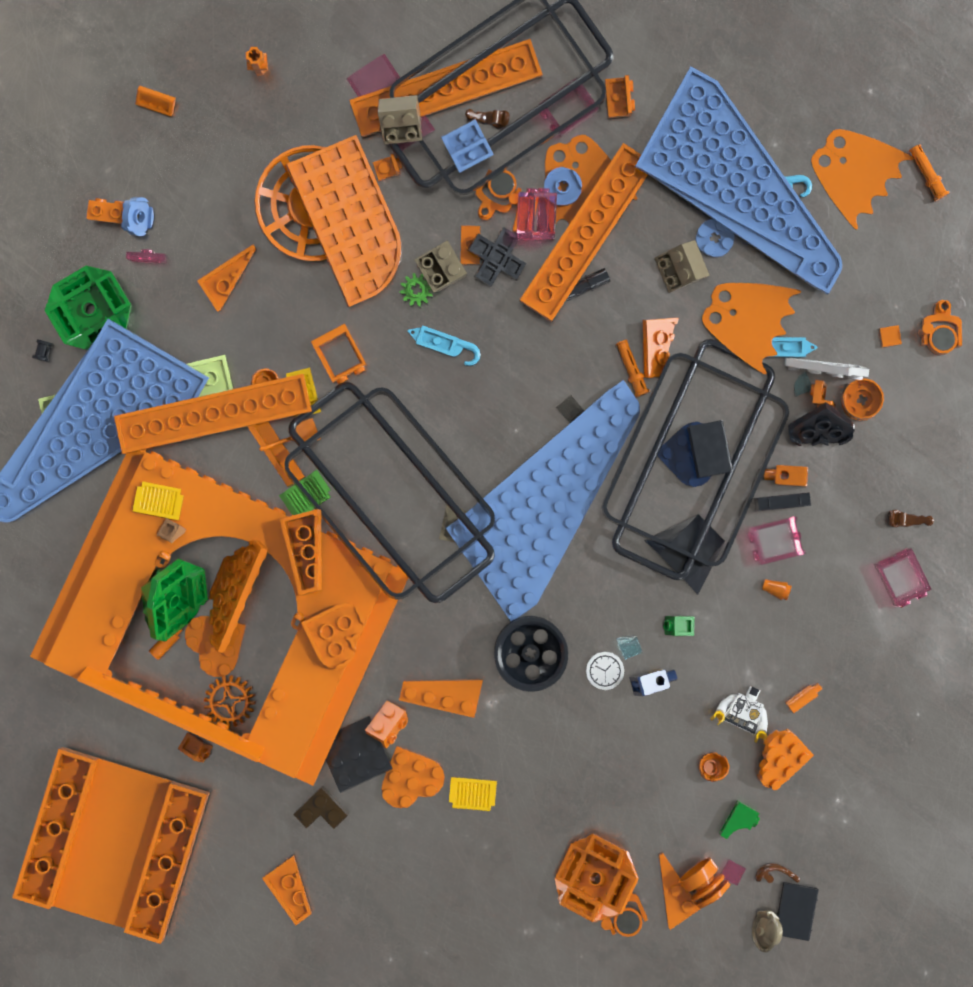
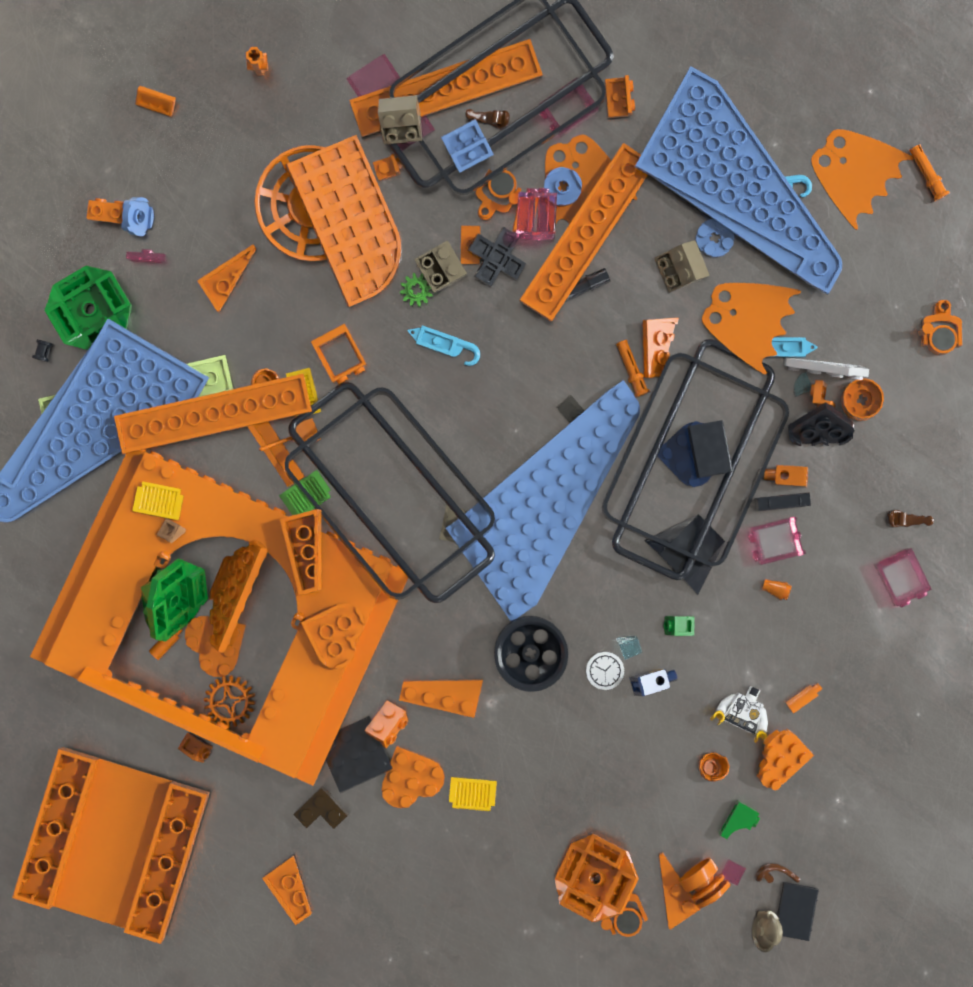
orange tile [879,325,902,348] -> none

